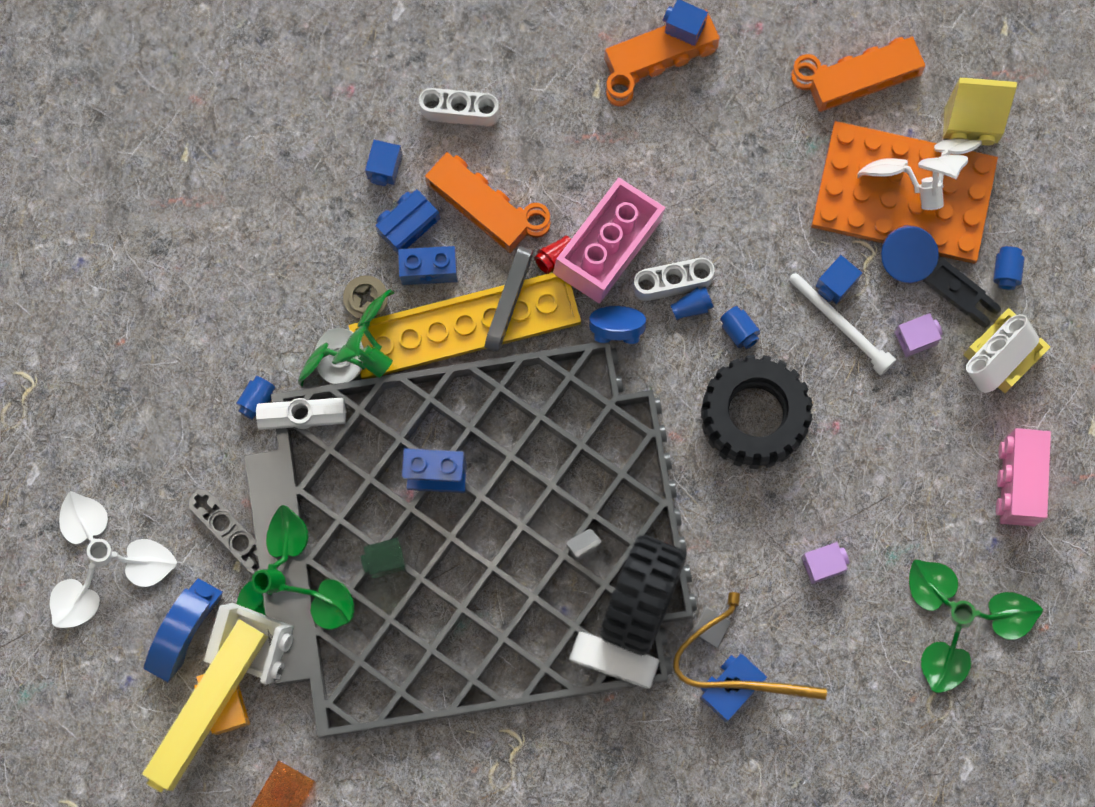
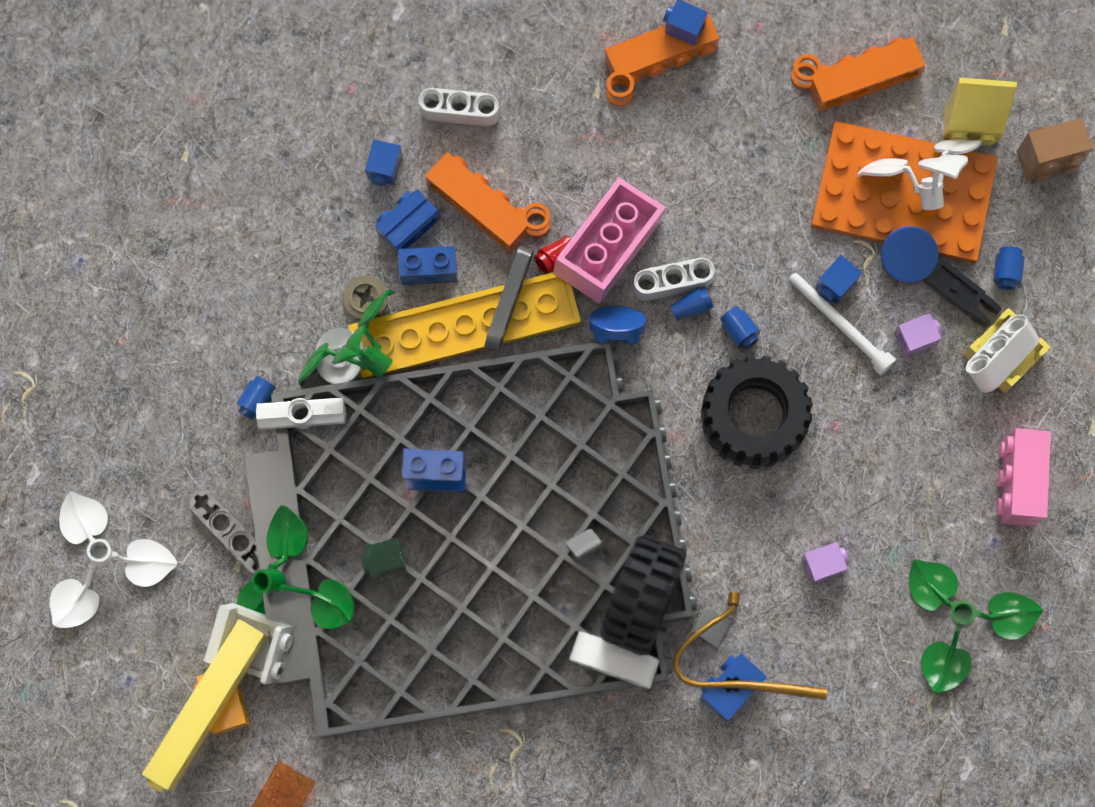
blue arch [143,578,223,683] -> none
none -> medium nougat brick [1017,118,1093,182]

